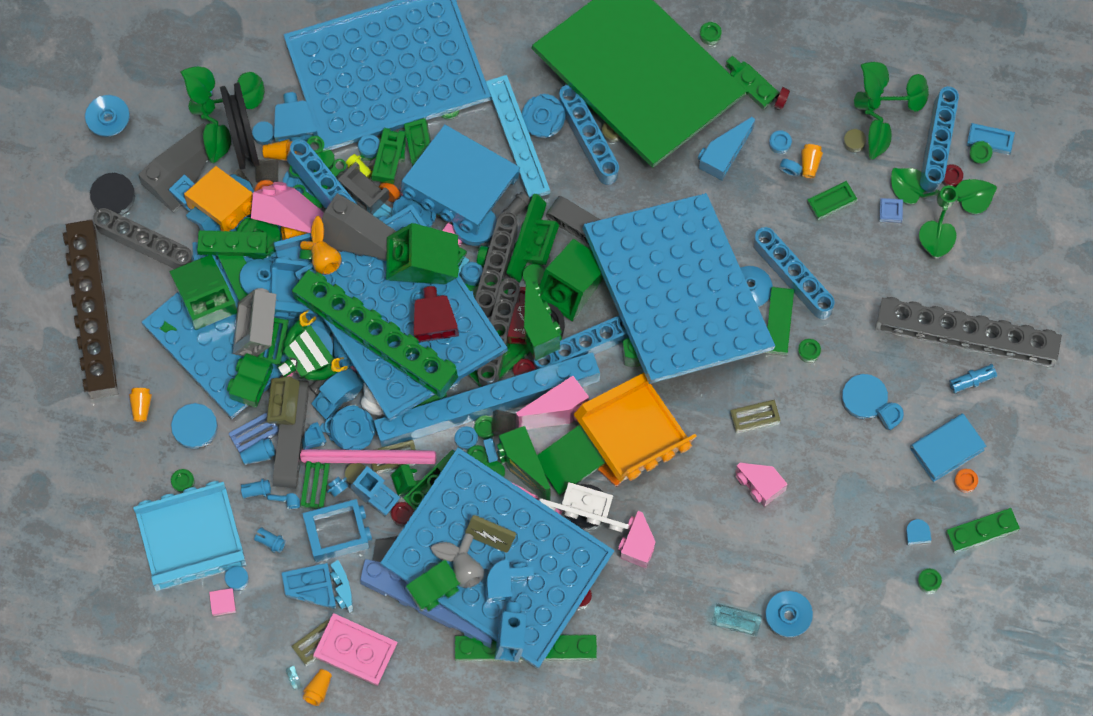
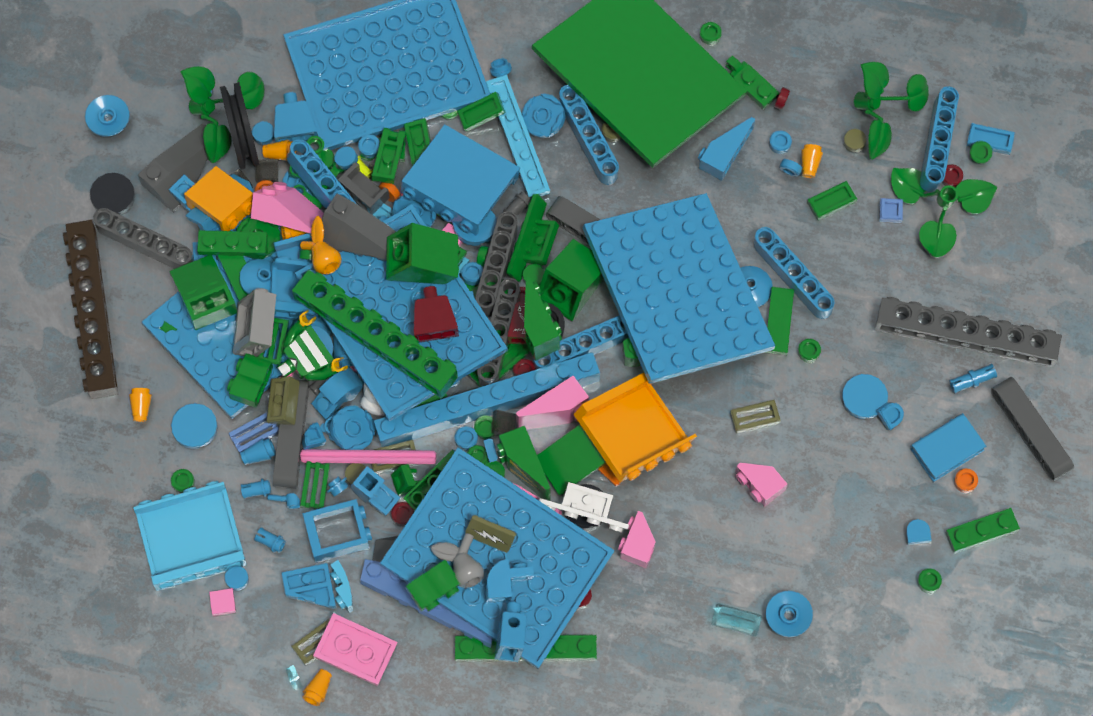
none -> dark azure tile [334,146,358,170]
none -> green tile [458,92,506,132]
none -> dark azure plate [490,58,512,78]
none -> dark grey beam [991,377,1074,481]

